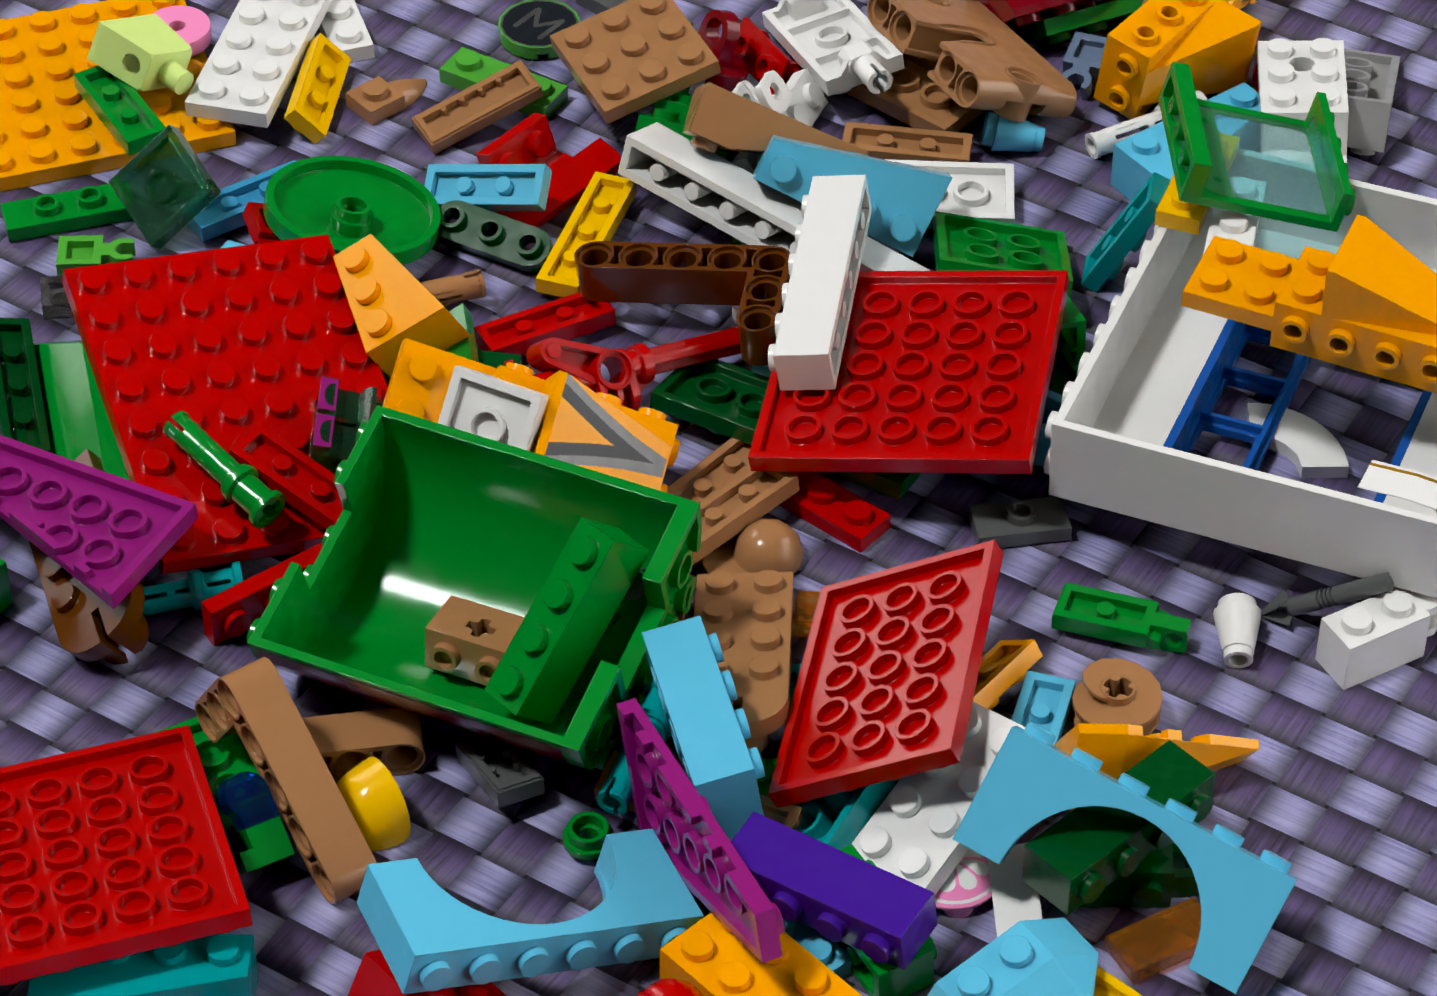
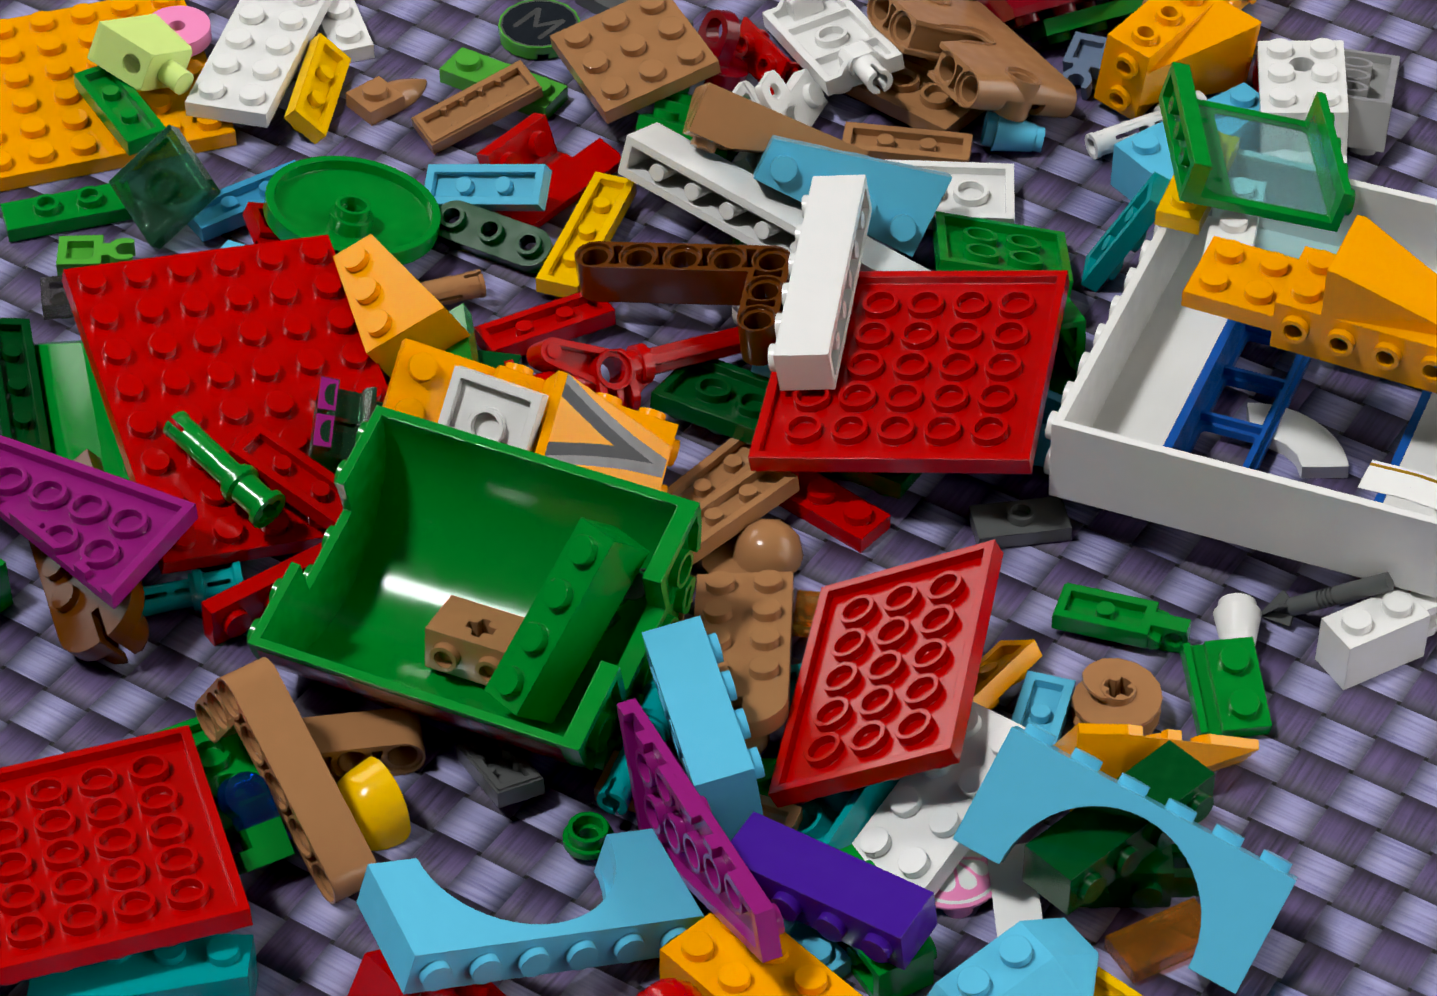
none -> green plate [1180,636,1272,737]

